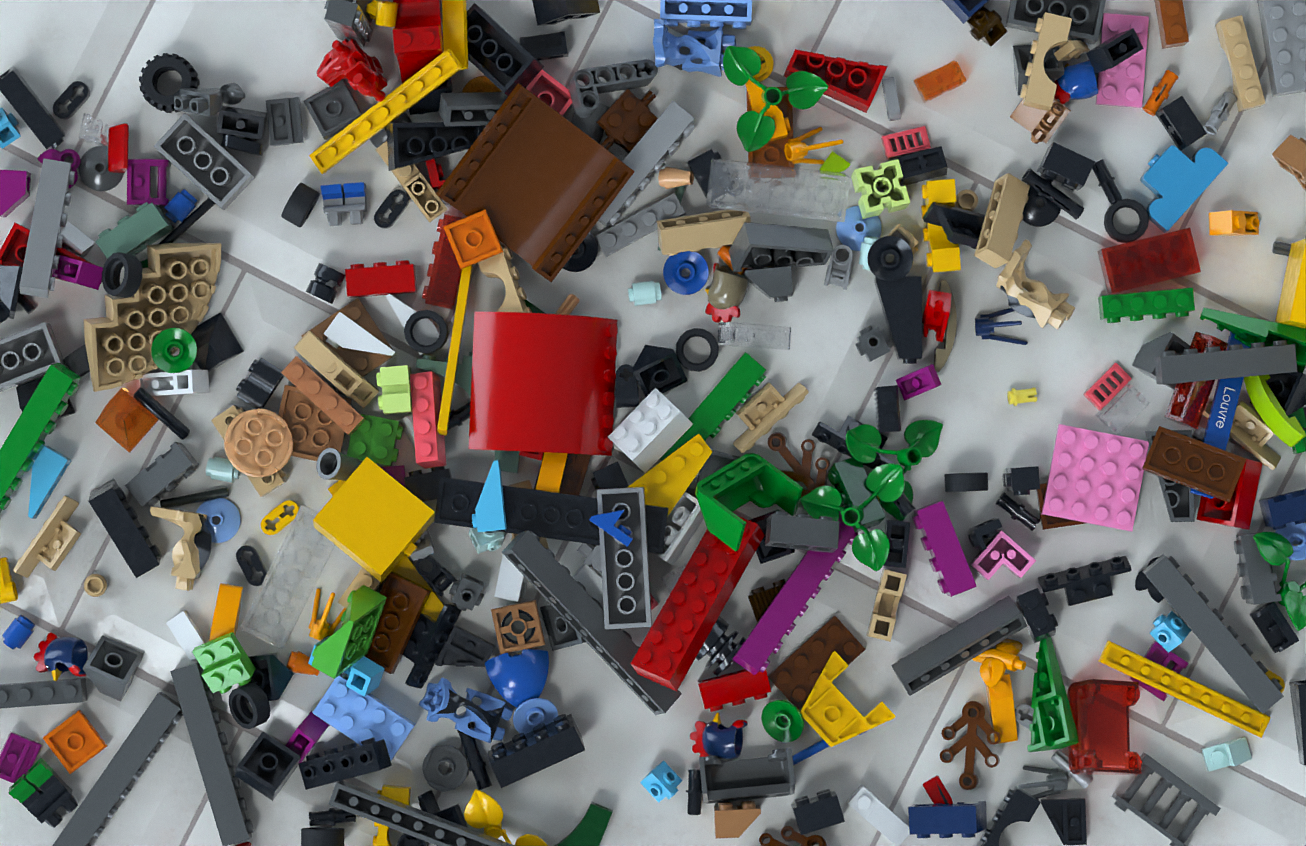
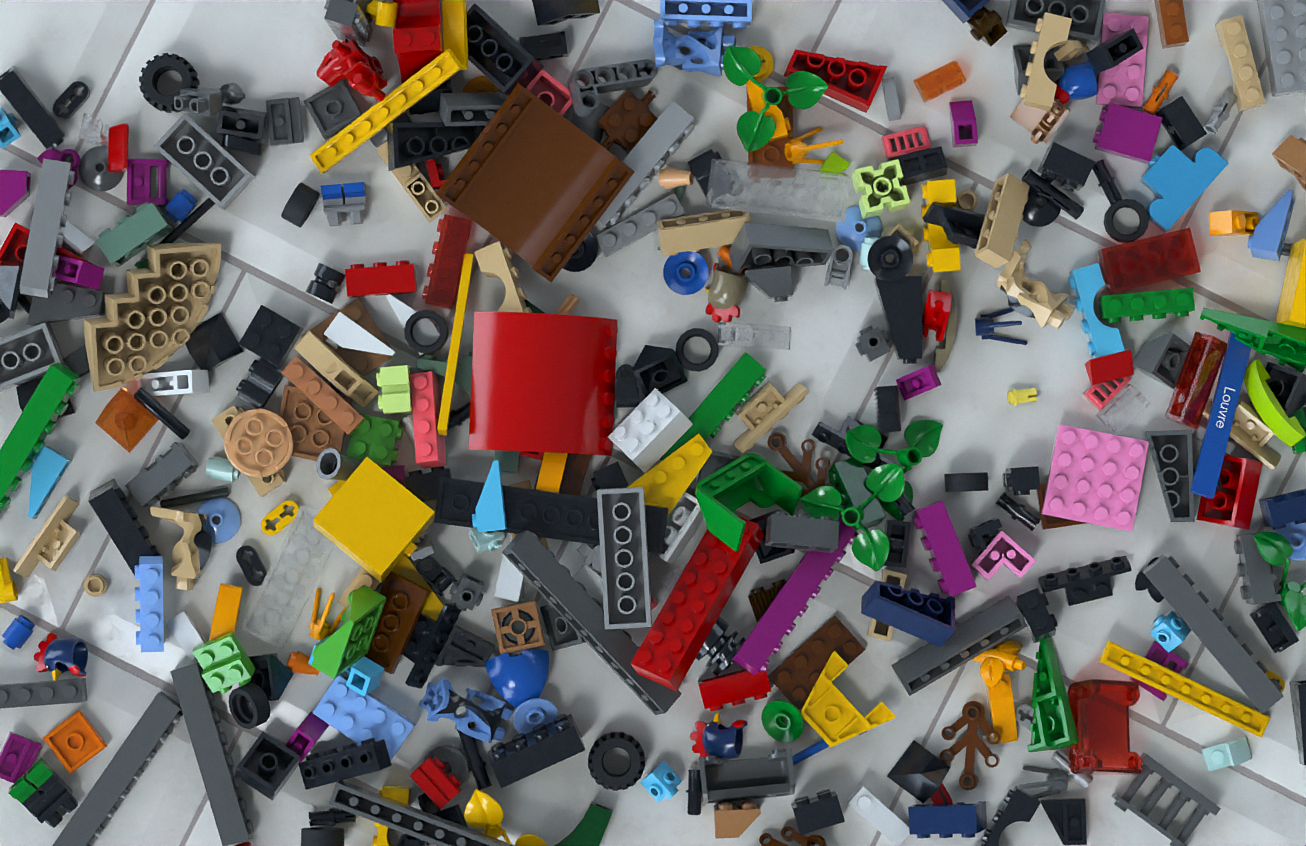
dark grey slope [83,635,144,701] -> none
black tyre [102,252,142,298] -> none
green dish [151,328,197,373] -> none
black beam [374,190,409,229] -> none
orange plate [443,209,503,270] -> none
blue slope [589,509,634,547] -> none
light aqua brick [628,281,662,306] -> none
reddish brown plate [1142,426,1246,503] -> none
dark grey brick [1154,340,1297,385] -> none
none -> dark grey wedge [27,283,108,326]
none -> light blue brick [135,556,164,652]
none -> black brick [239,305,303,368]
none -> red brick [409,756,462,810]
none -> black tyre [588,732,645,791]
none -> dark blue wedge [861,581,955,647]
none -> black slope [887,740,951,804]
none -> magenta slope [949,100,978,148]
none -> medium azure arch [1068,263,1125,358]
none -> red slope [1085,350,1134,386]
none -> magenta brick [1093,103,1162,164]
none -> medium blue slope [1248,190,1295,261]

